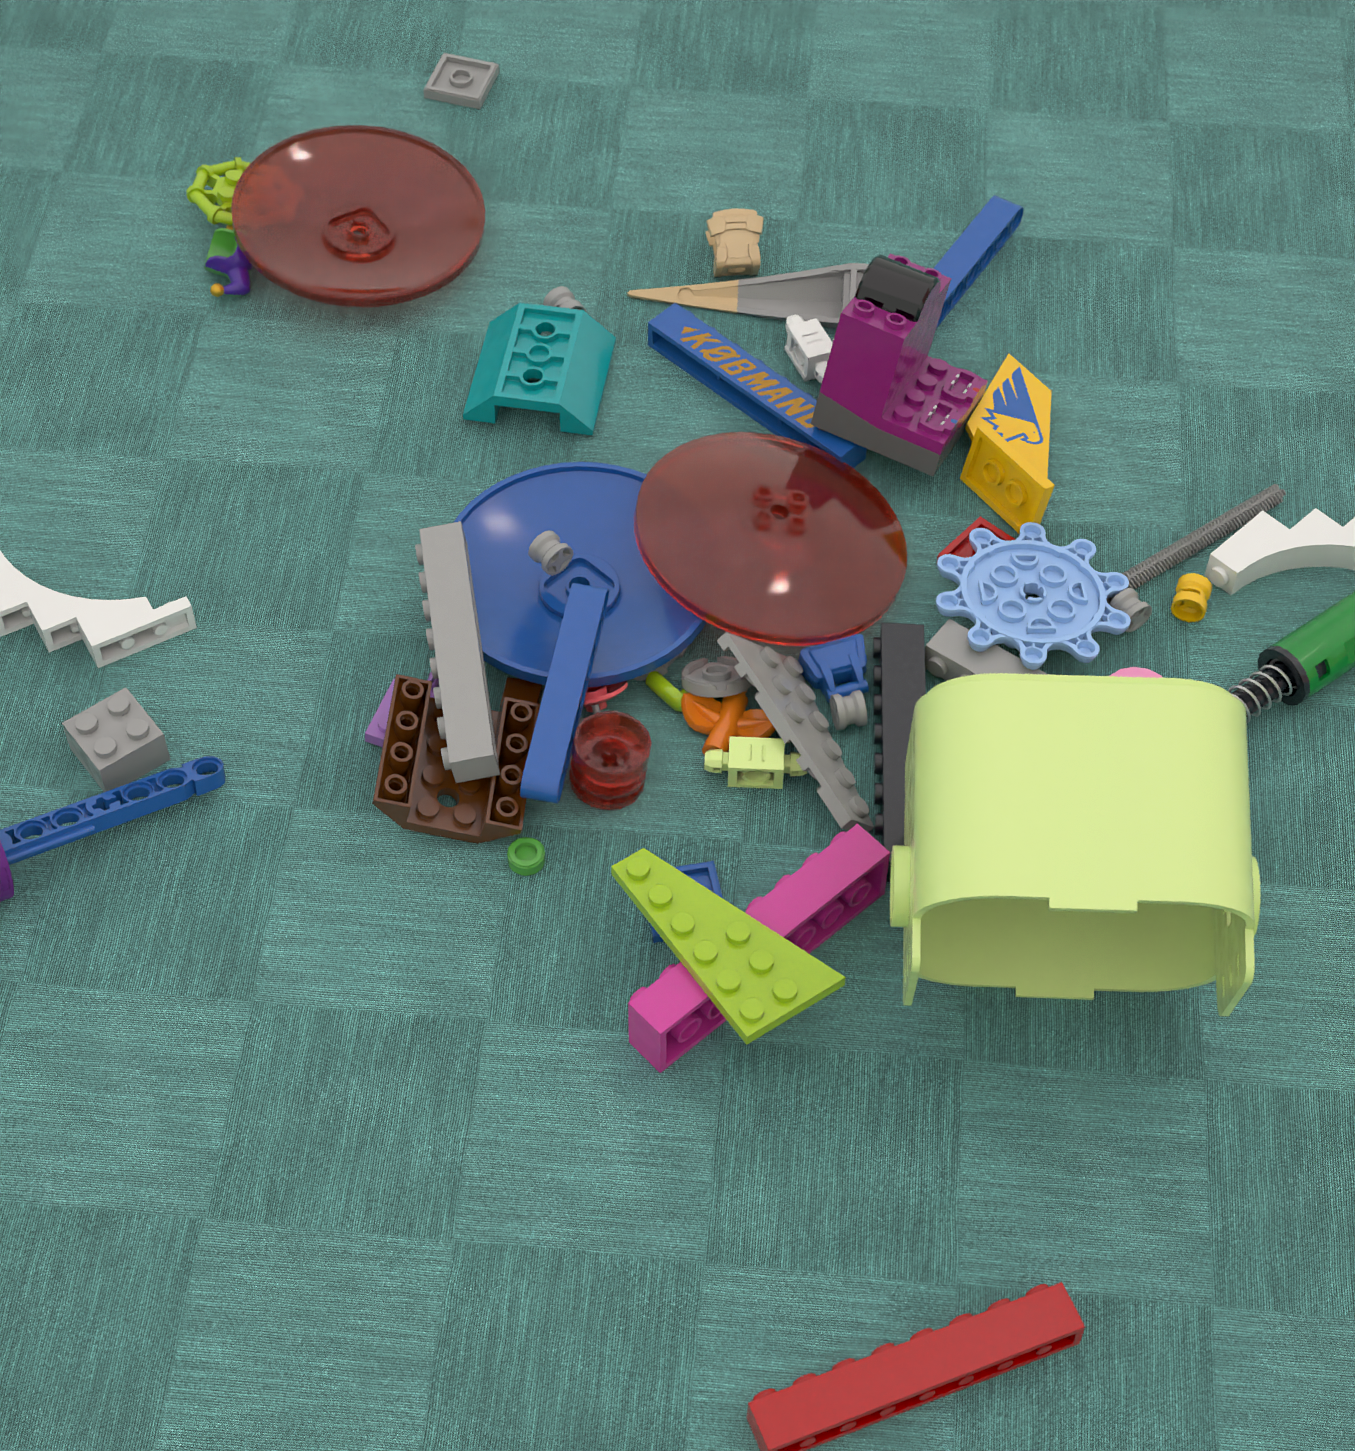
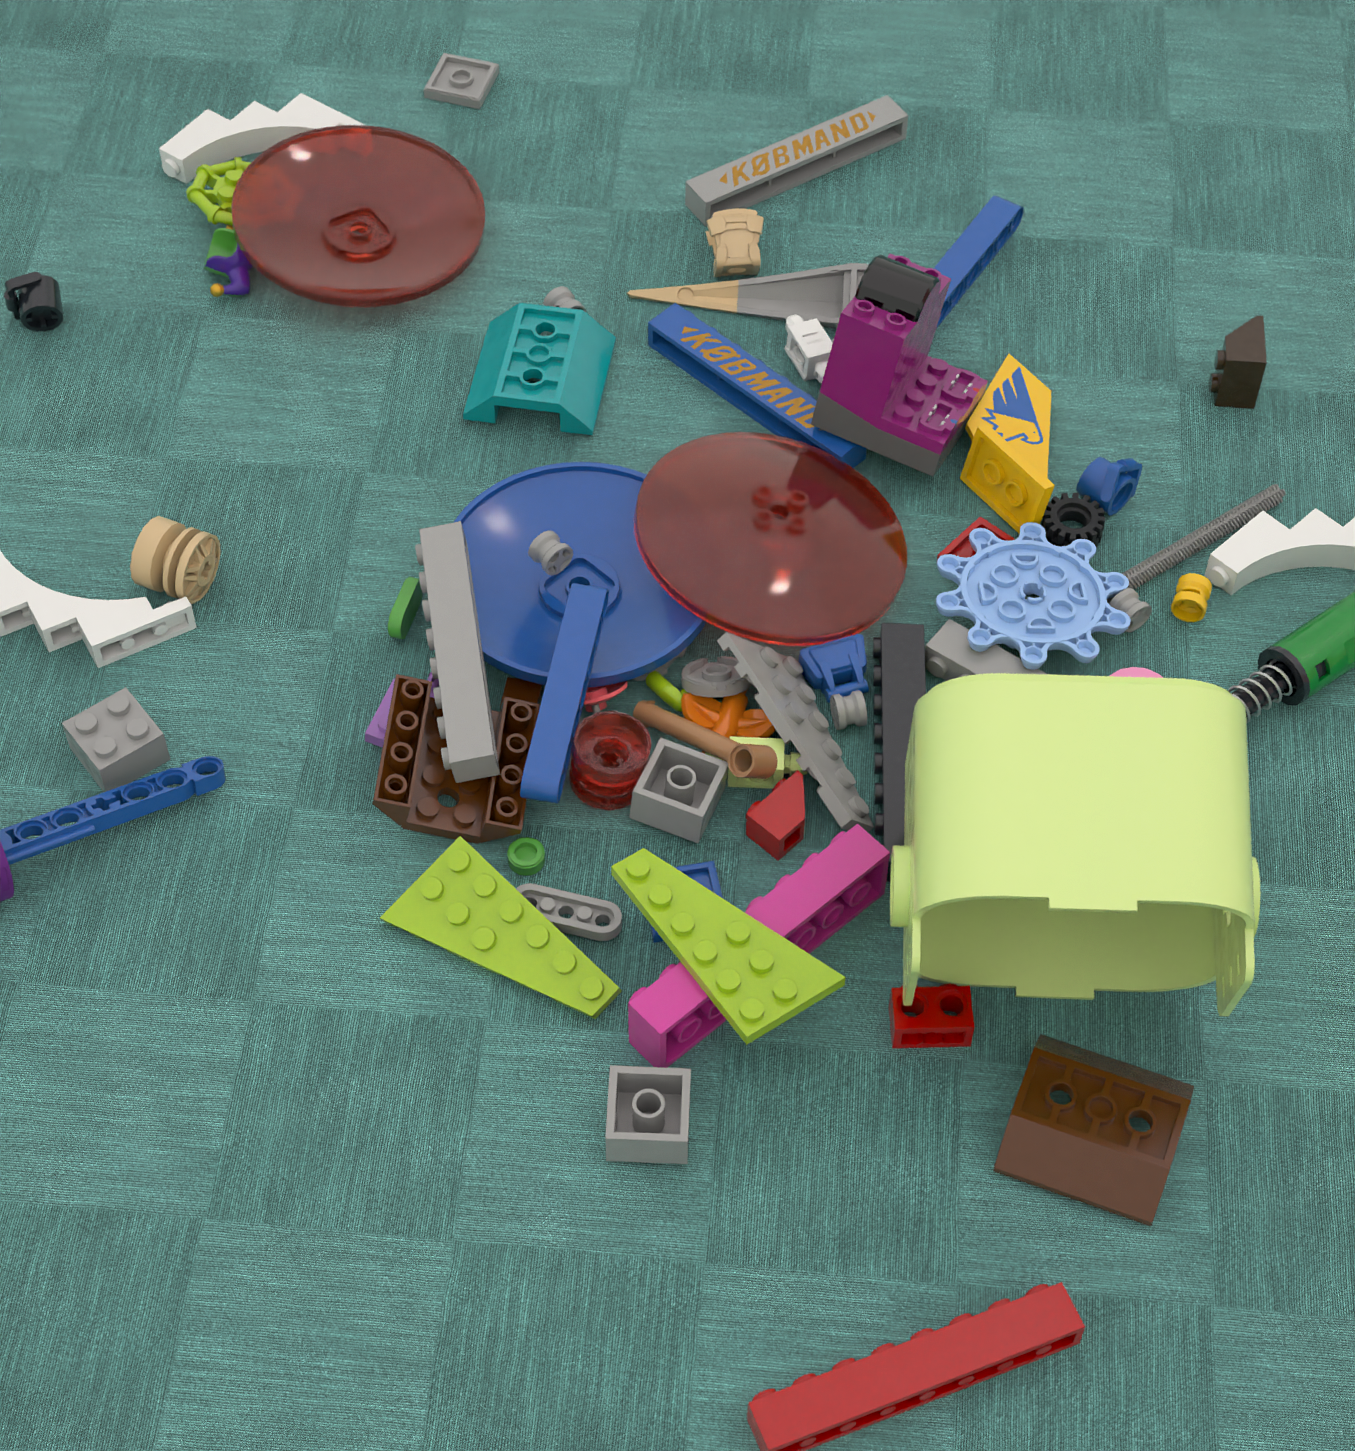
none -> black piece [4,271,63,331]
none -> tan wheel [130,516,221,604]
none -> white arch [159,93,374,184]
none -> lime wing [380,836,622,1019]
none -> bright green tile [388,577,423,639]
none -> light grey plate [516,883,622,941]
none -> light grey brick [605,1065,691,1164]
none -> light grey brick [629,737,729,843]
none -> medium nougat piece [633,700,778,779]
none -> light grey brick [685,95,908,226]
none -> red slope [746,770,805,861]
none -> red brick [888,983,975,1049]
none -> reddish brown slope [993,1034,1194,1226]
none -> black tyre [1041,492,1105,548]
none -> blue piece [1076,457,1142,516]
none -> dark brown slope [1209,315,1267,409]

